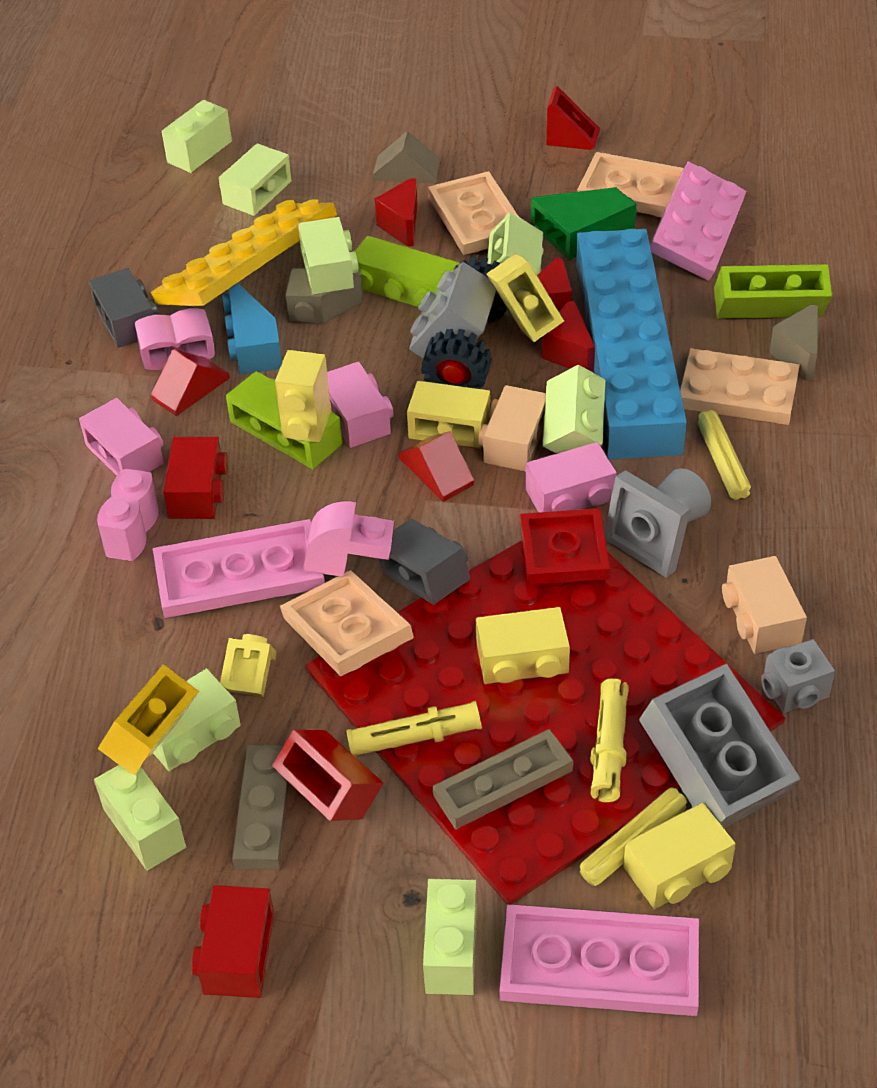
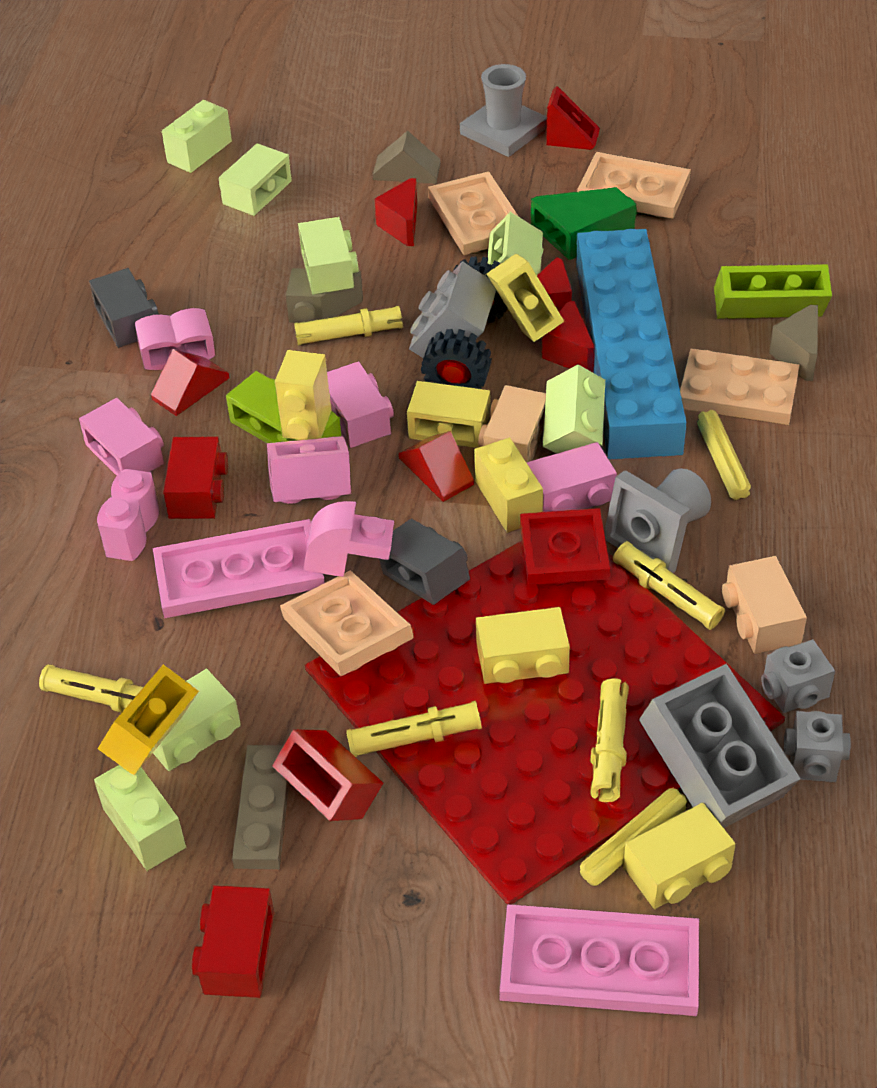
yellow plate [151,199,337,306] -> none
light yellow bracket [220,634,277,697] -> none
dark azure slope [222,283,282,374] -> none
lime brick [355,236,460,307] -> none
yellowish green brick [423,879,477,995] -> none
dark tan plate [433,729,573,829] -> none
bright pink plate [650,161,747,281] -> none
none -> light yellow pin [39,664,143,713]
none -> bright pink brick [267,436,351,504]
none -> light yellow pin [294,306,403,346]
none -> light grey plant [460,64,547,157]
none -> light yellow brick [474,437,543,533]
none -> light yellow pin [613,541,725,630]
none -> light grey brick [784,711,851,782]

